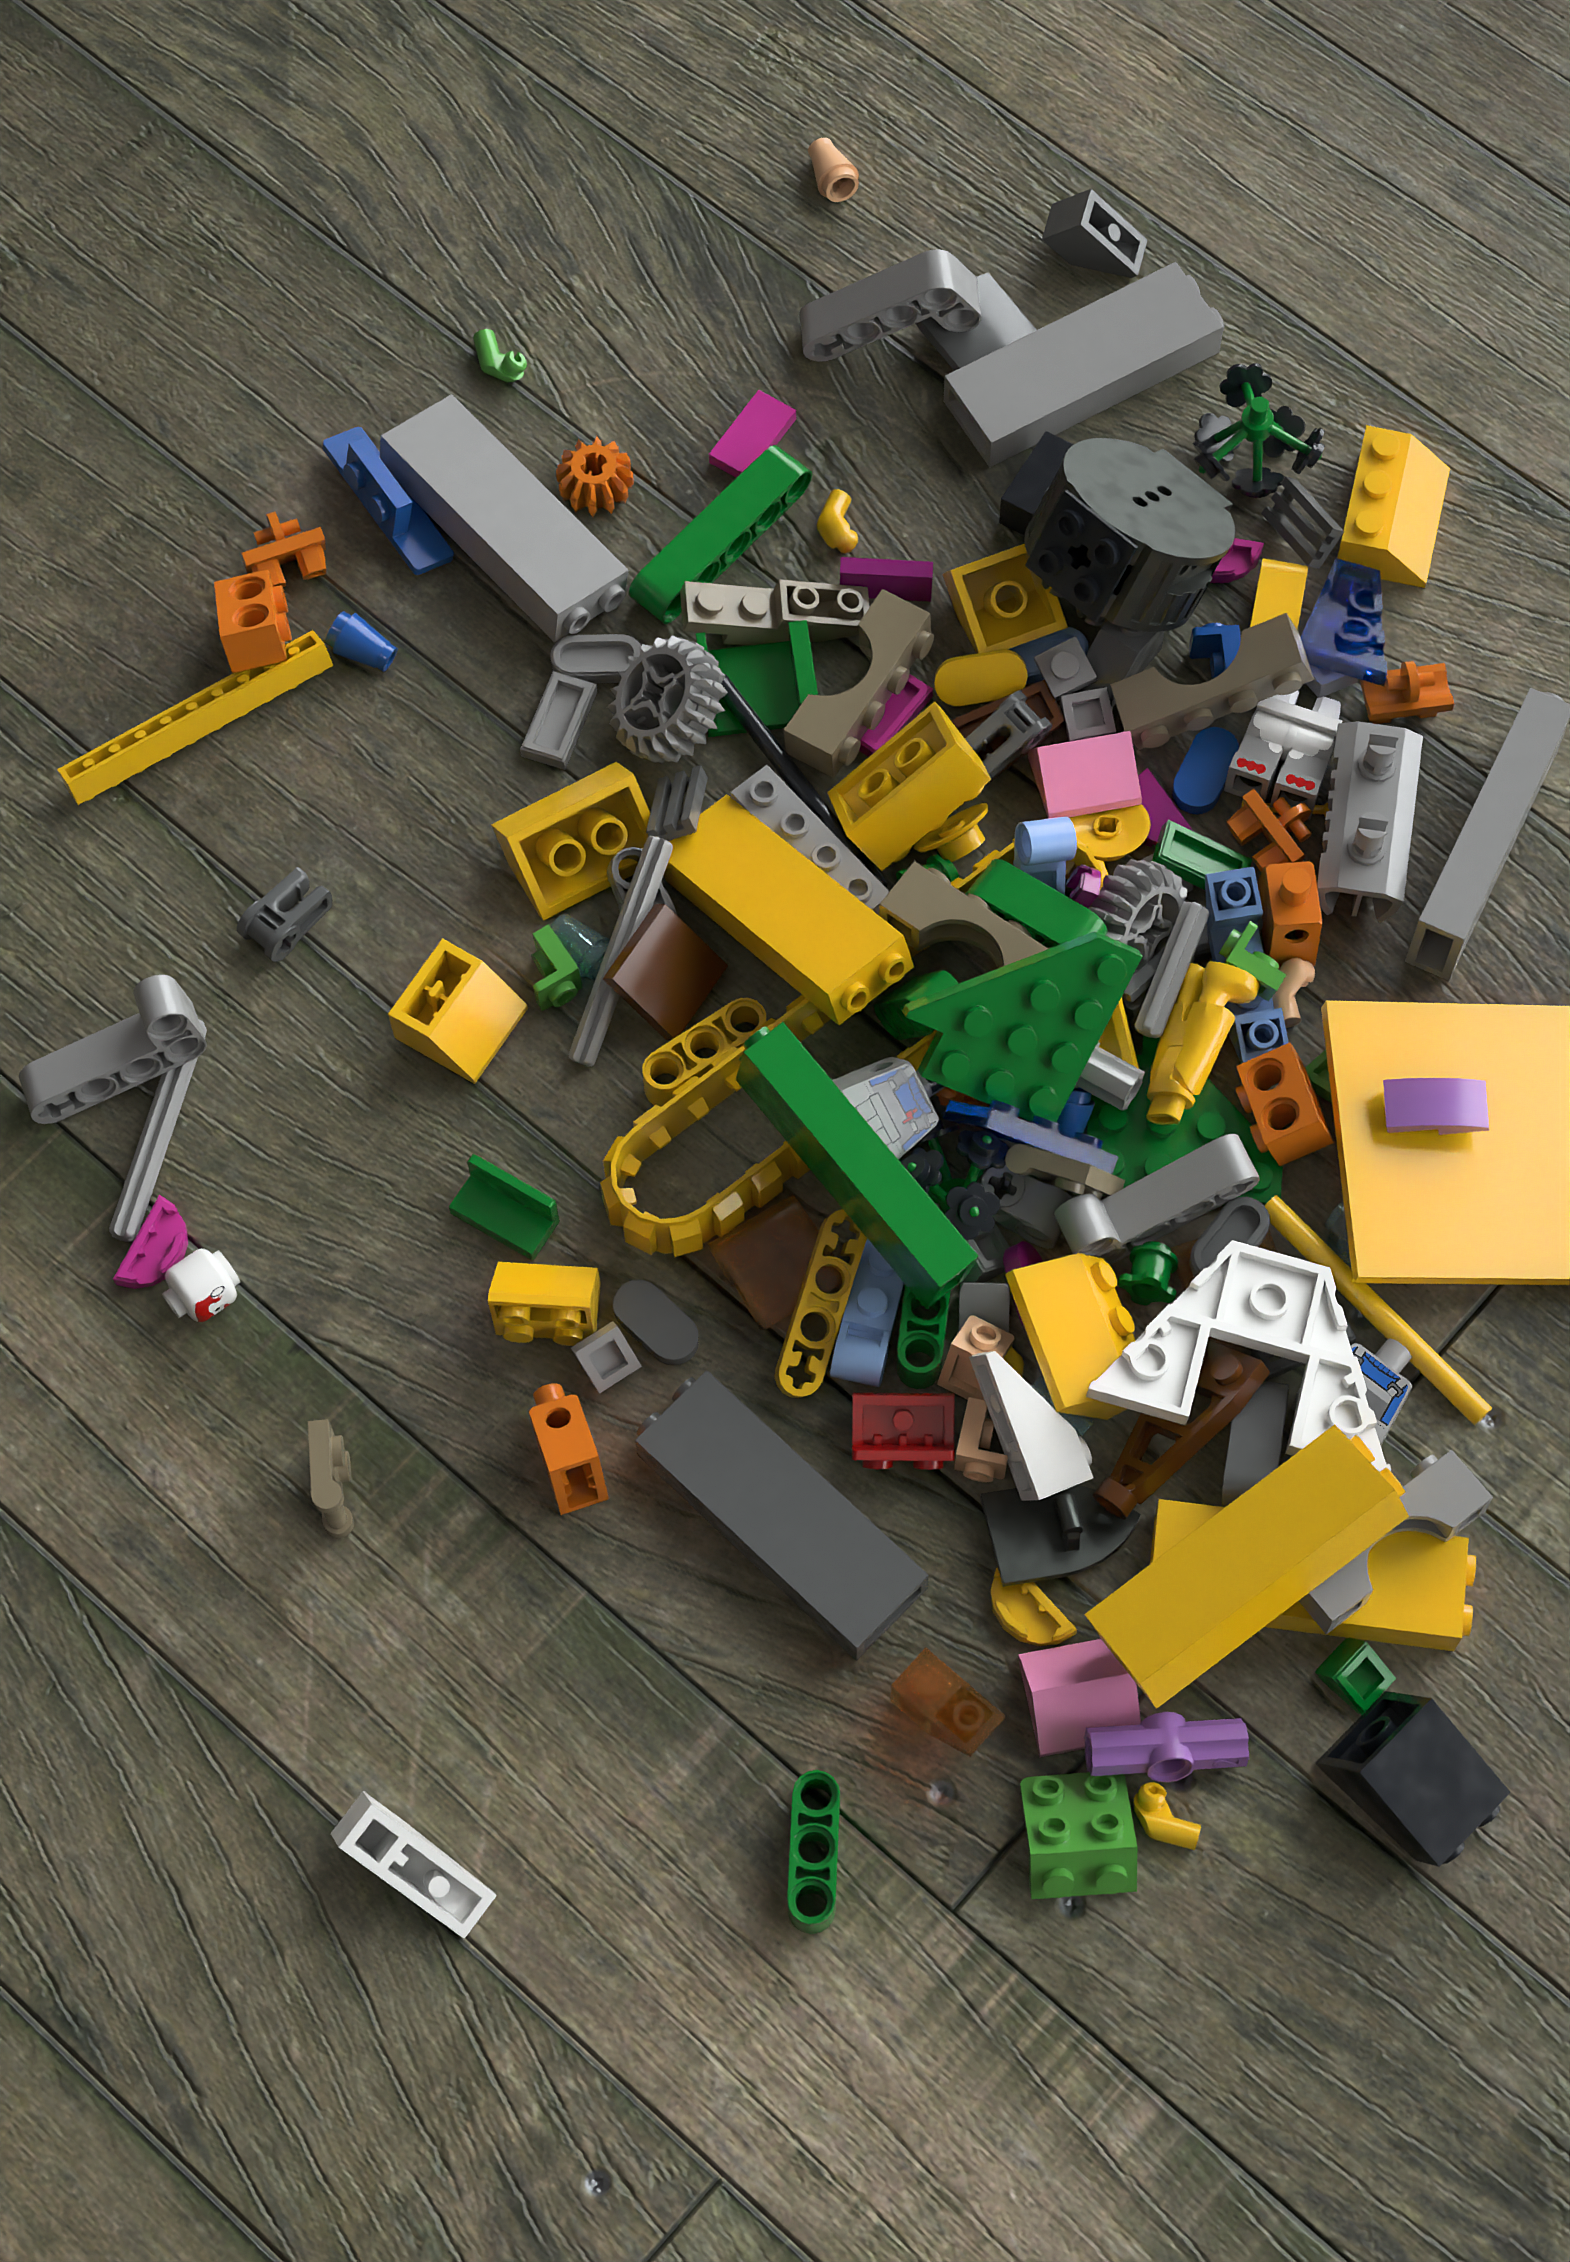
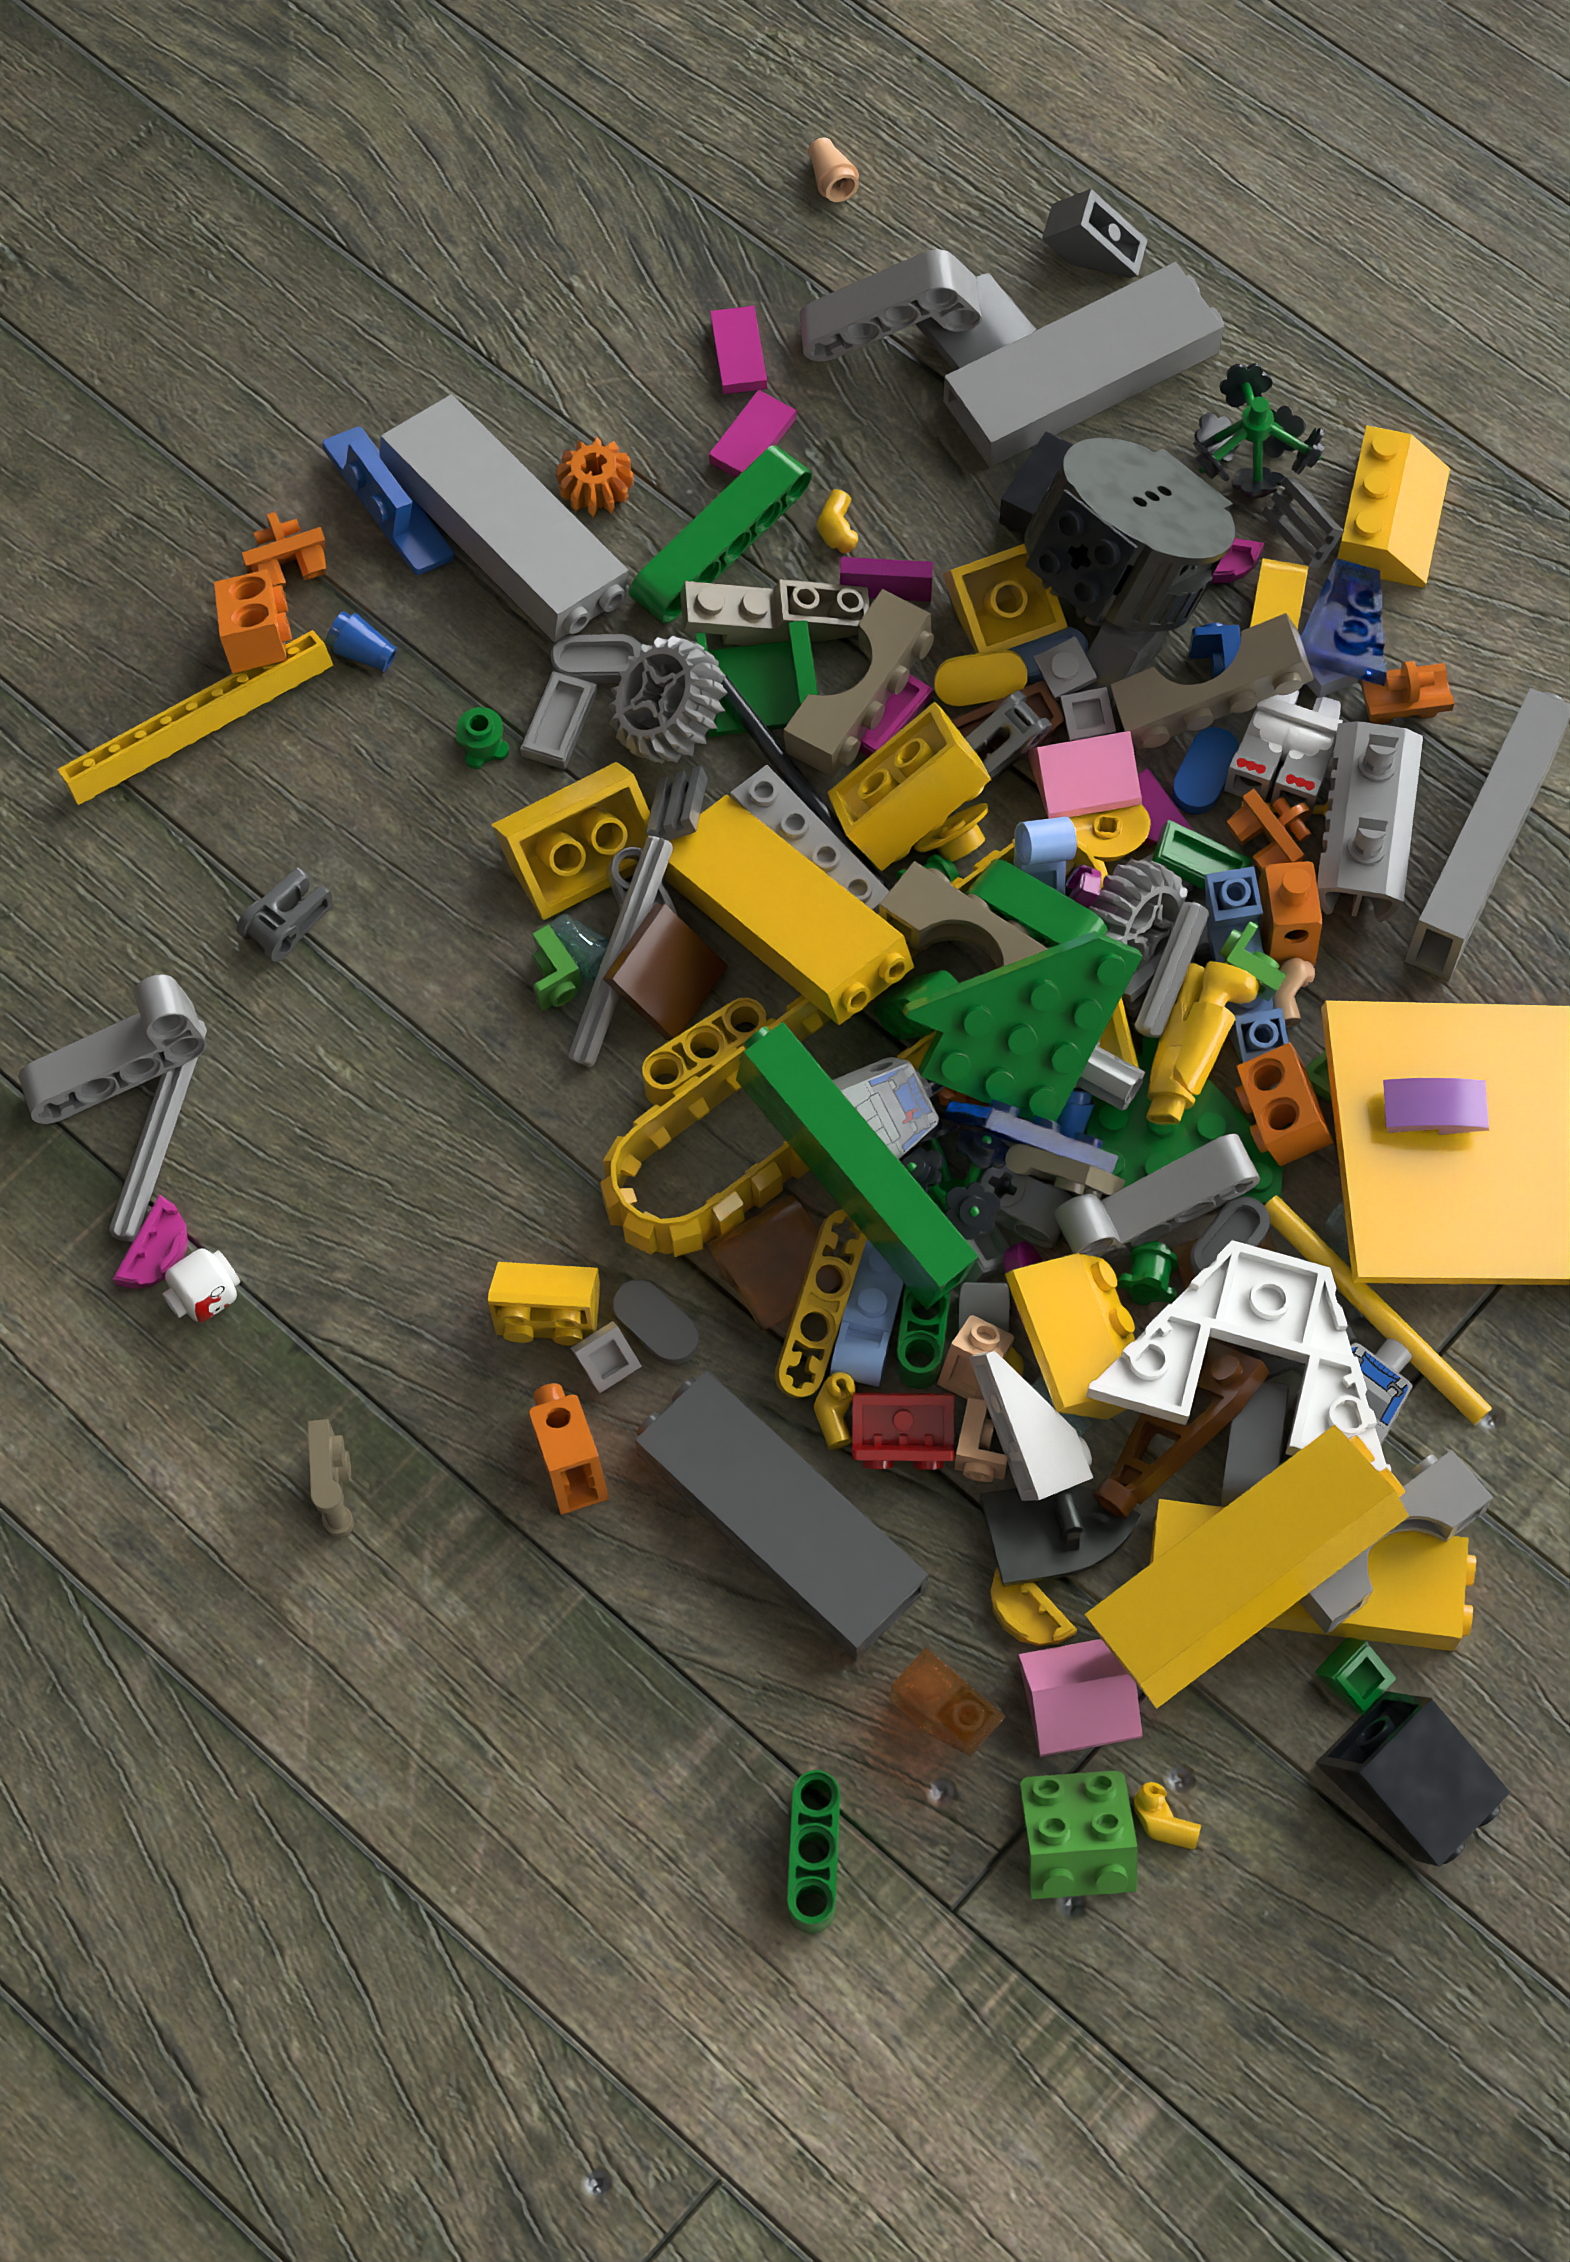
white slope [331,1791,497,1939] -> none
yellow slope [388,938,528,1084] -> none
green panel [449,1154,560,1261] -> none
bright green arm [473,329,527,383] -> none
medium lavender piece [1084,1712,1249,1782] -> none
none -> green brick [456,707,509,769]
none -> dark pink tile [710,305,767,395]
none -> yellow arm [814,1372,856,1450]

